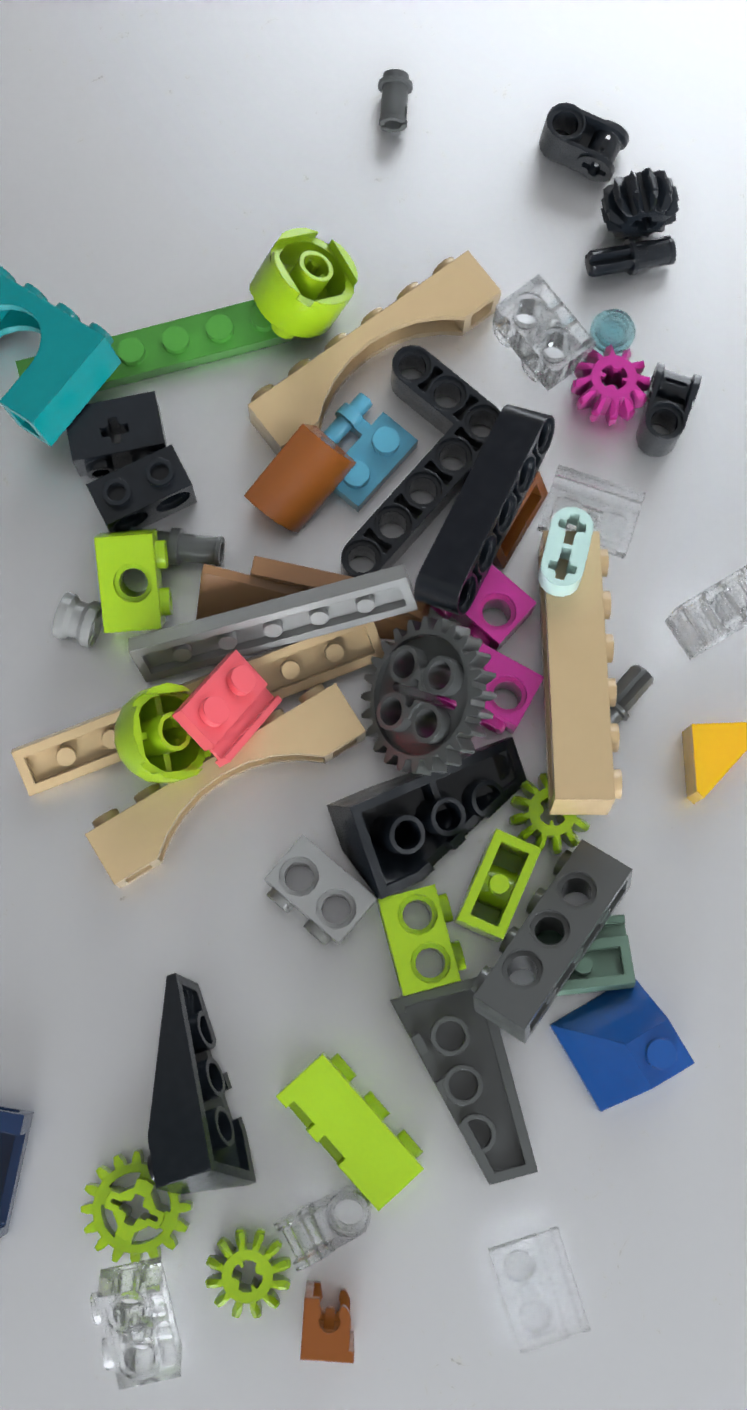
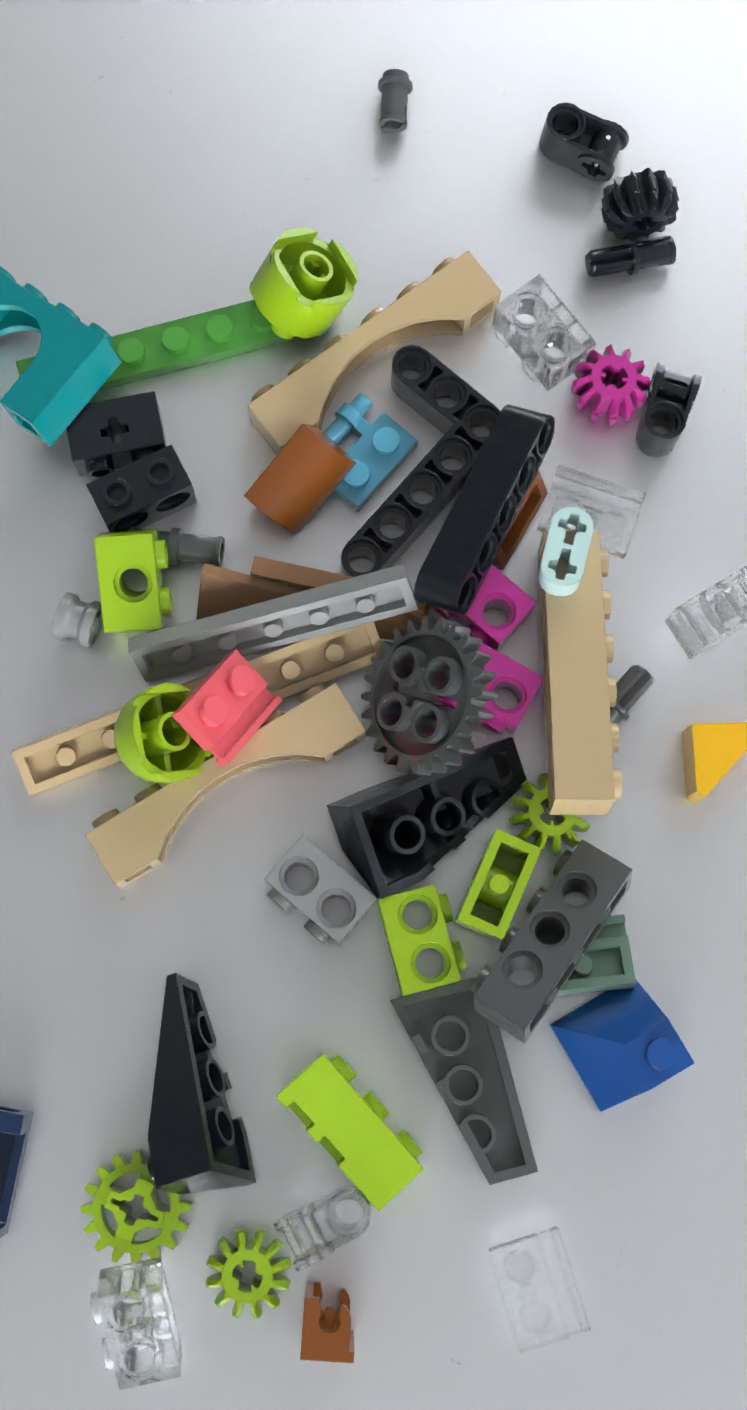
clear light blue plate [590,309,636,354] -> none

